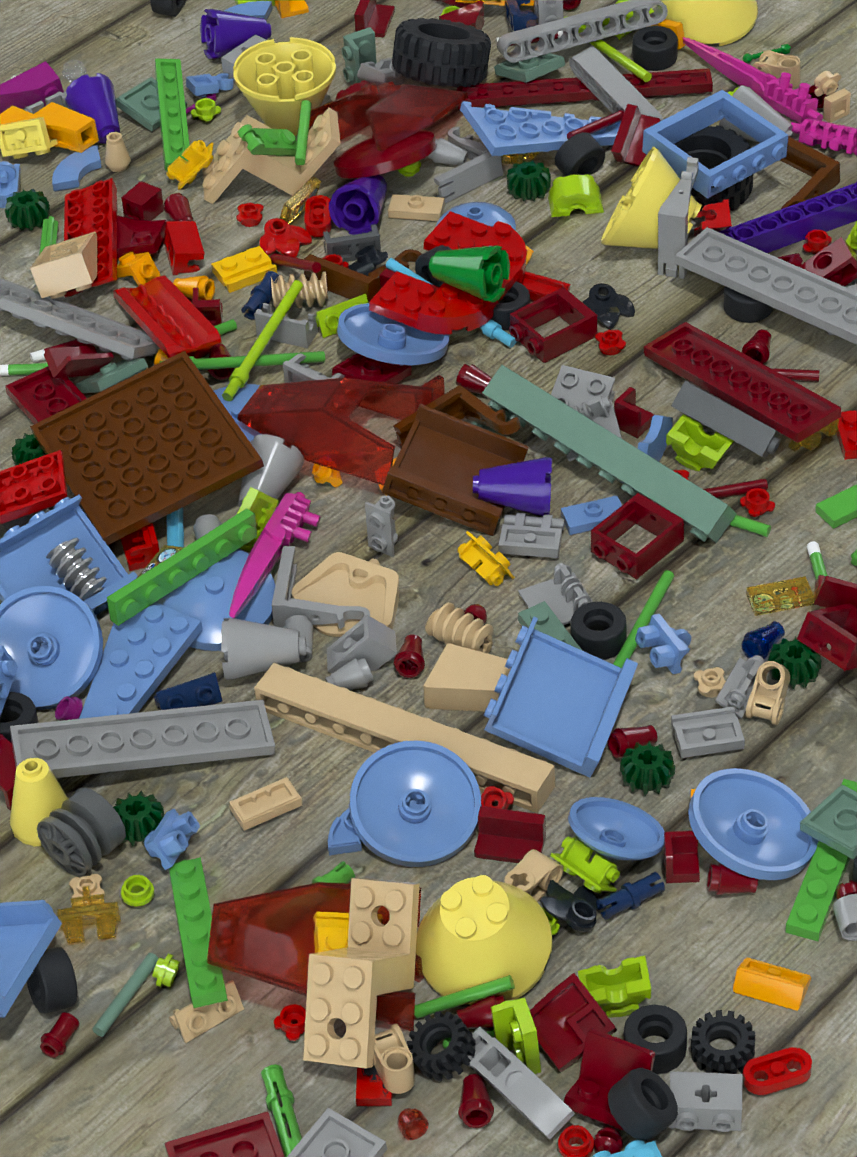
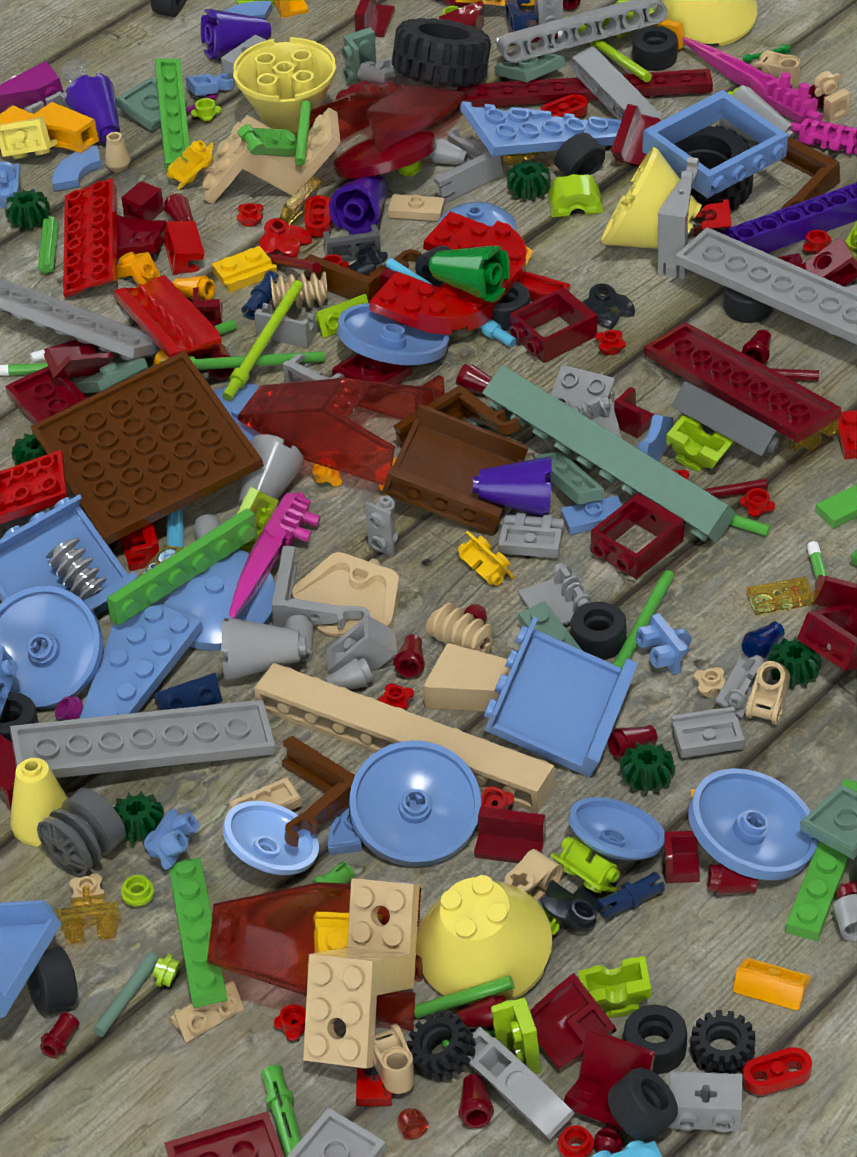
tan slope [30,232,97,299] -> none
dark red bar [567,110,624,139] -> none
none -> light blue dish [222,801,319,876]
none -> reddish brown hinge [282,736,355,847]
none -> red plate [378,683,414,711]
none -> sand green plate [534,451,604,505]
none -> red plate [540,94,588,118]

